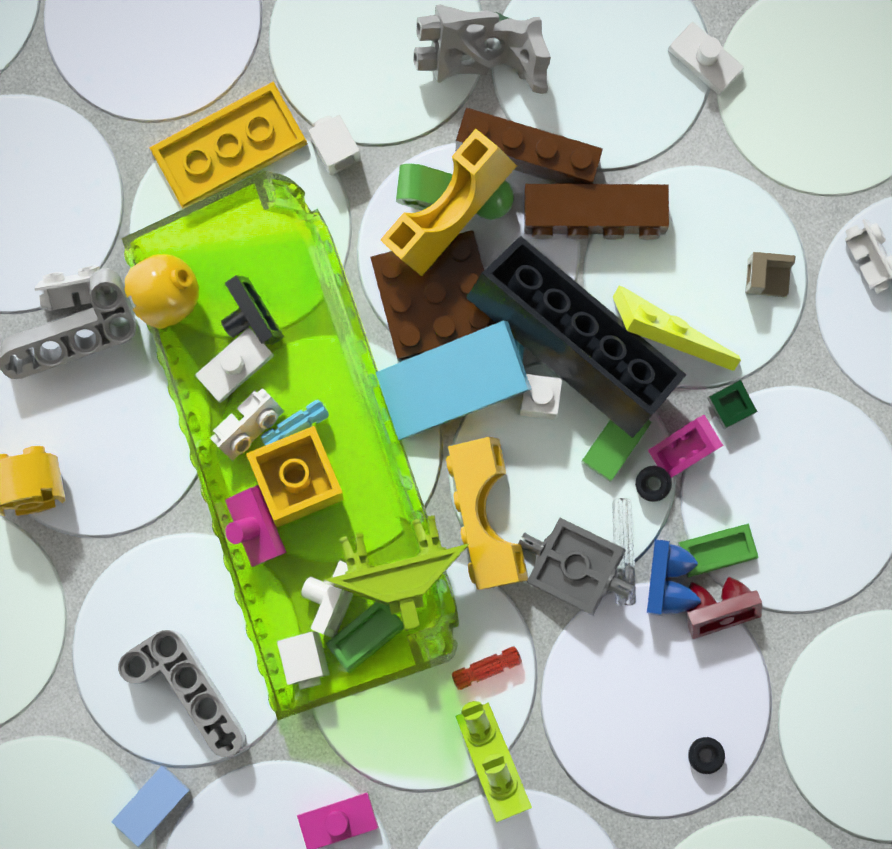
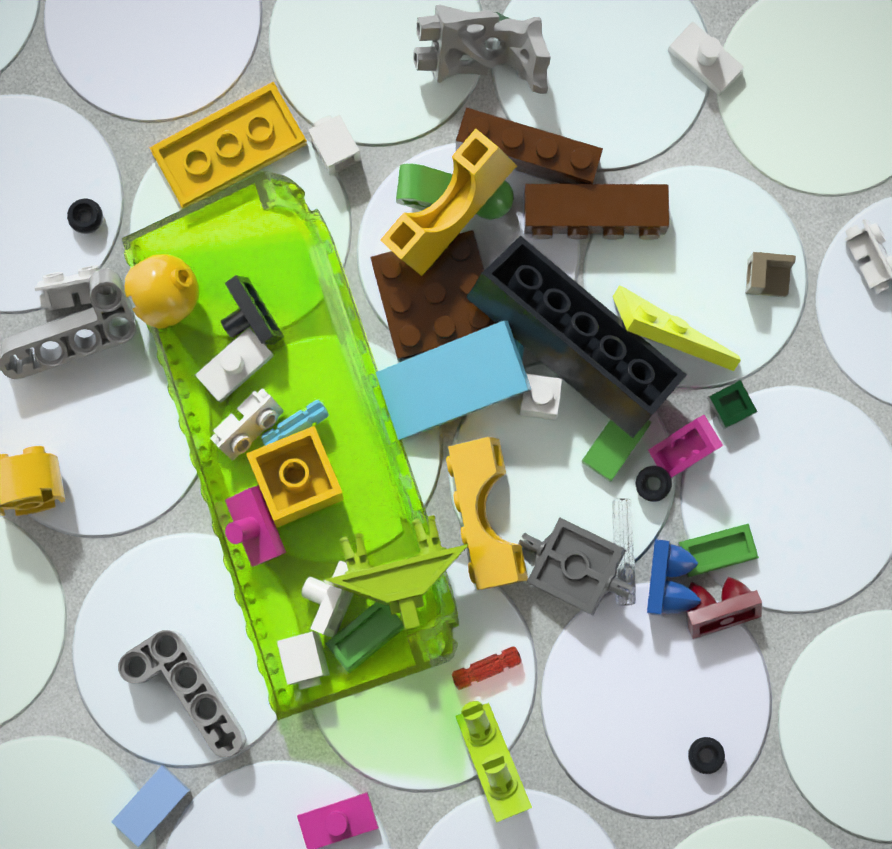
none -> black plate [67,198,103,234]

